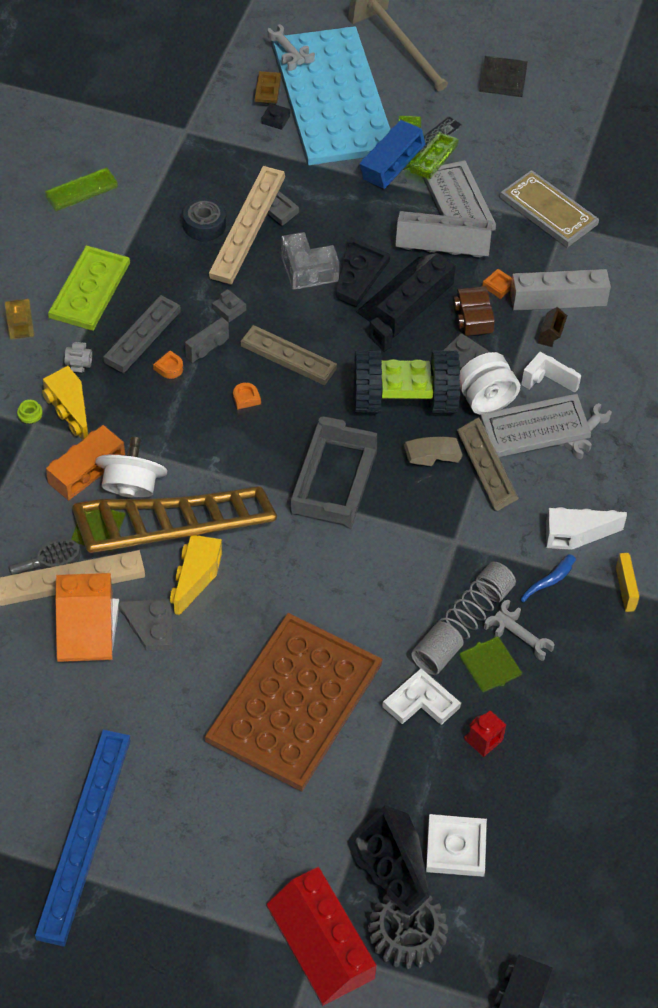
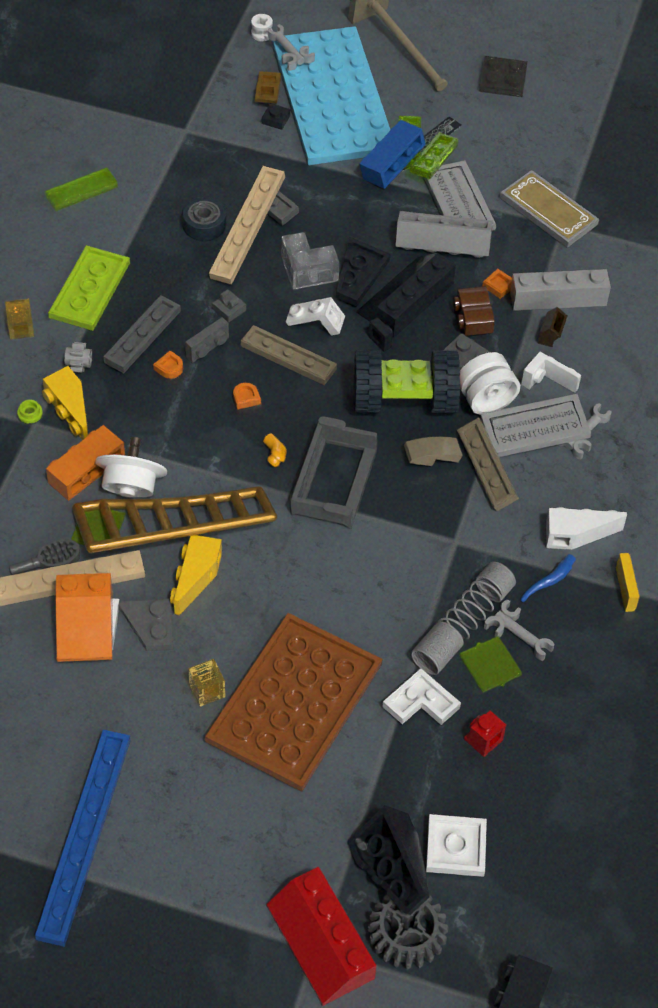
none -> clear yellow brick [188,659,225,707]
none -> white wheel [251,14,273,42]
none -> light orange arm [263,433,287,467]
none -> white bracket [286,297,345,336]

